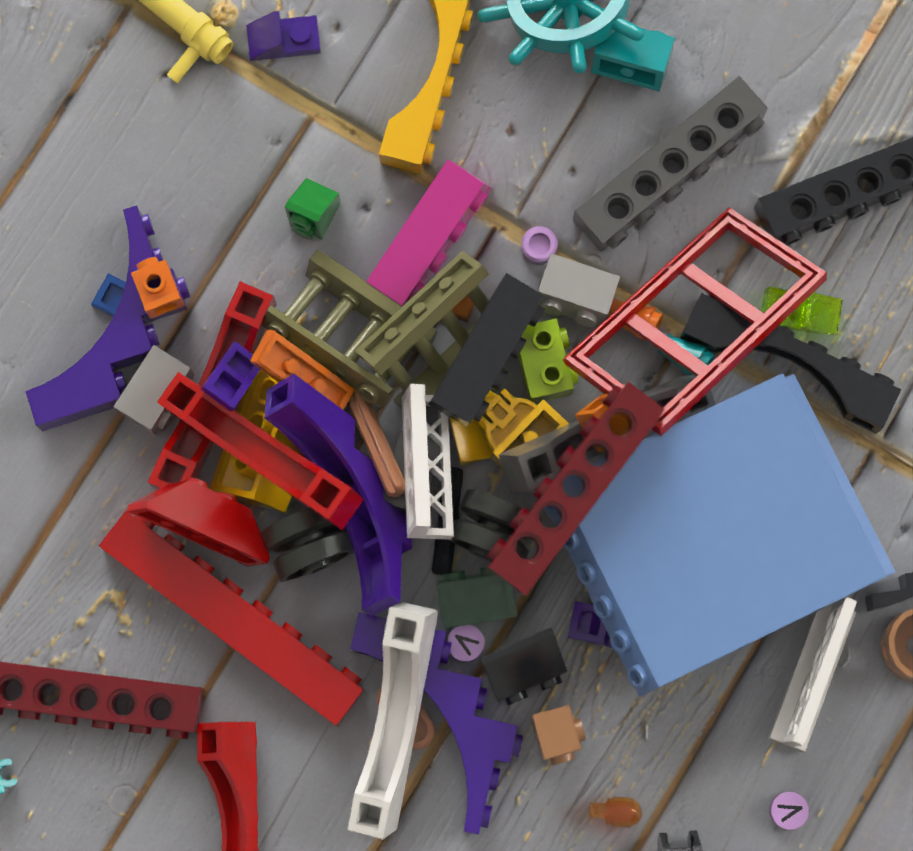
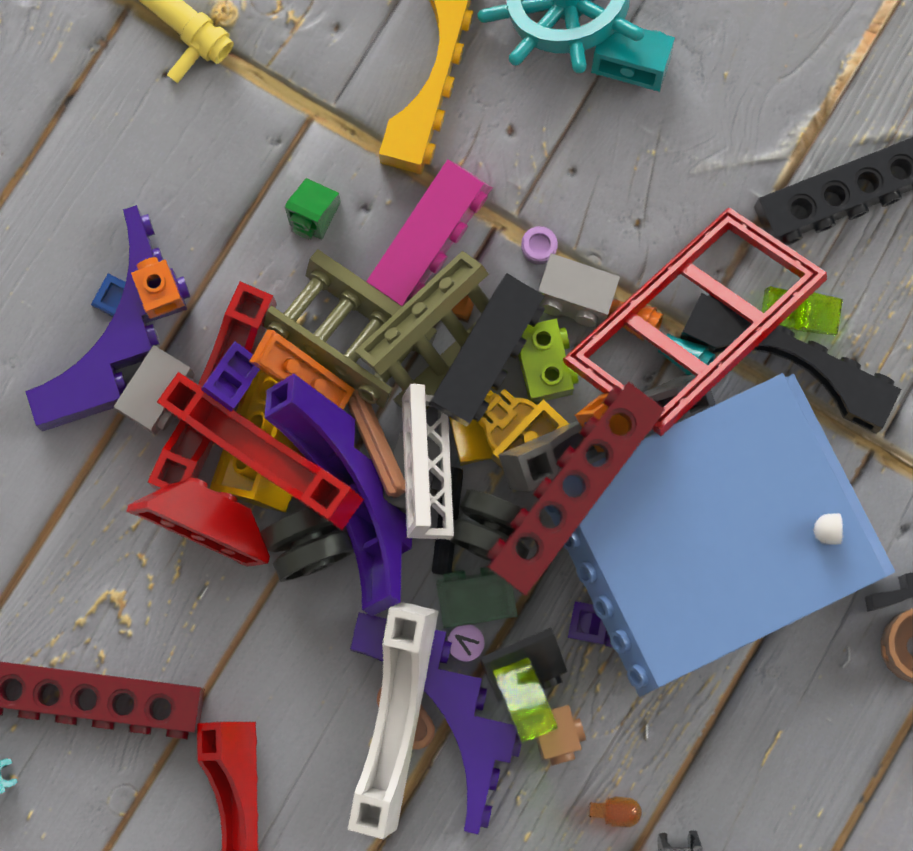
red brick [99,511,364,727] -> none
dark purple slope [246,11,321,61] -> none
dark grey brick [573,76,768,252] -> none
white fence [768,597,857,752] -> none
lavender tile [769,792,809,830] -> none
none -> clear neon green slope [493,658,558,742]
none -> white hinge [814,514,843,545]

